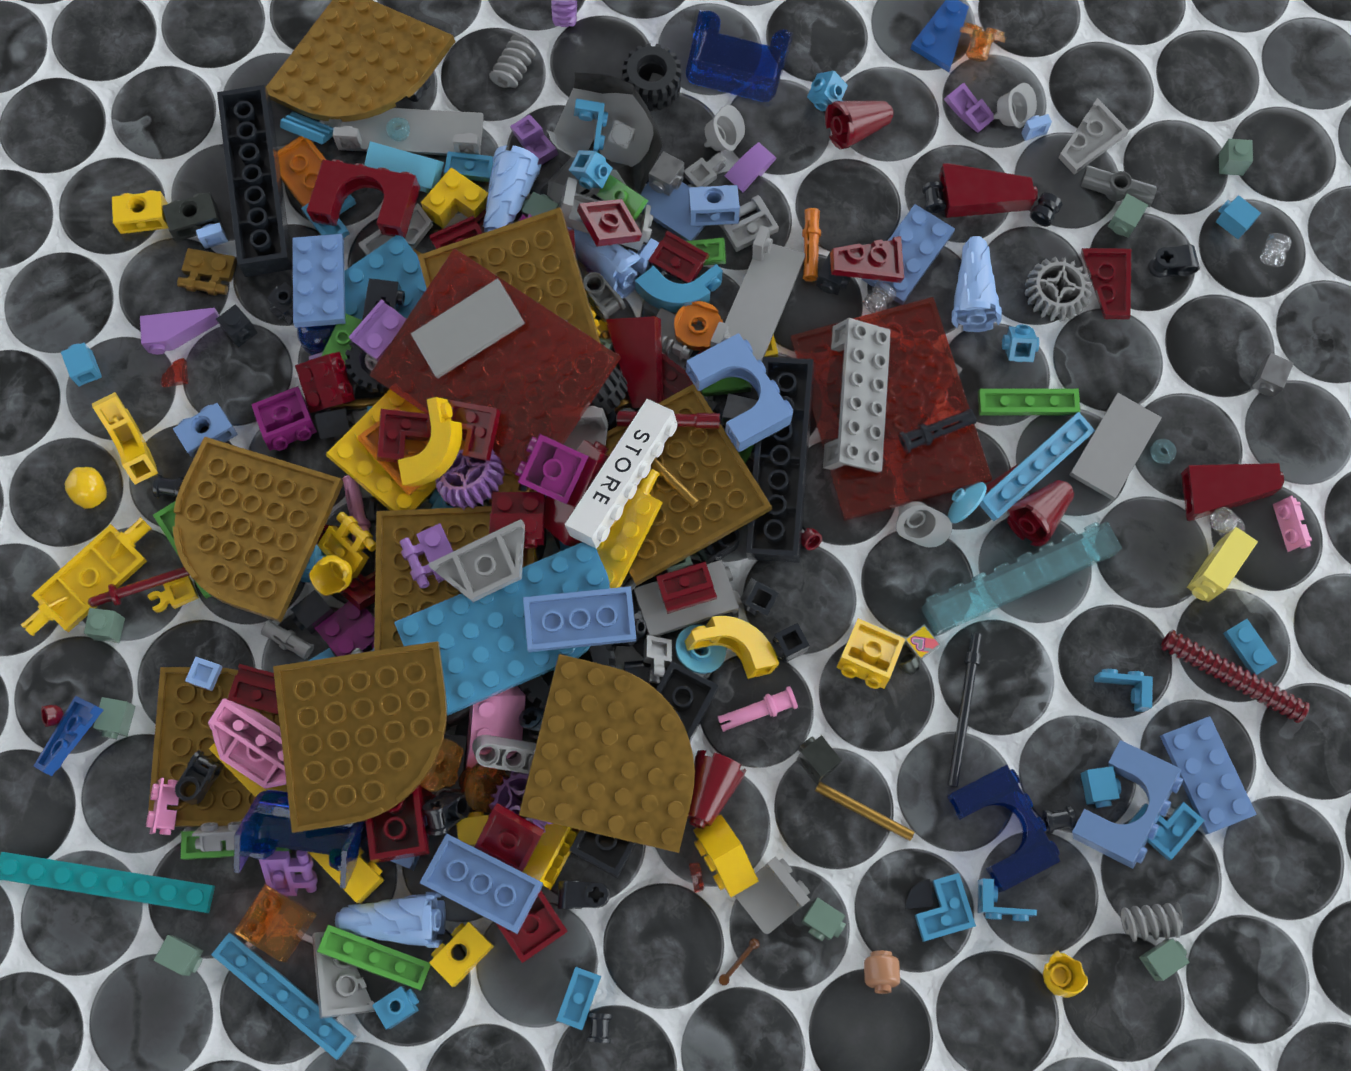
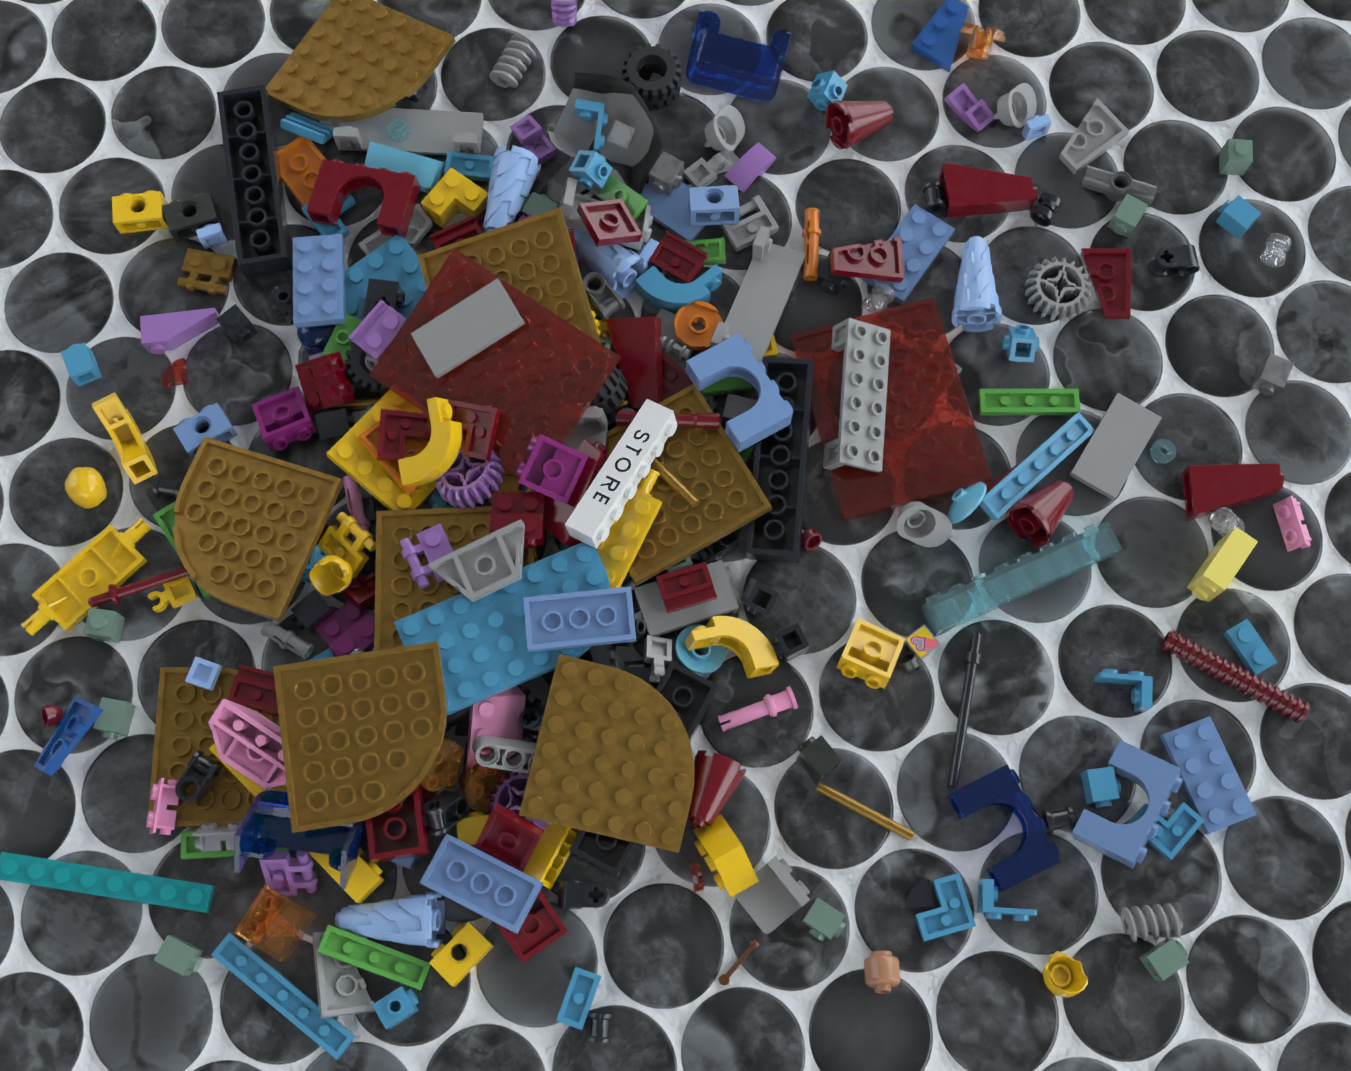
black pin [898,409,976,454] -> none

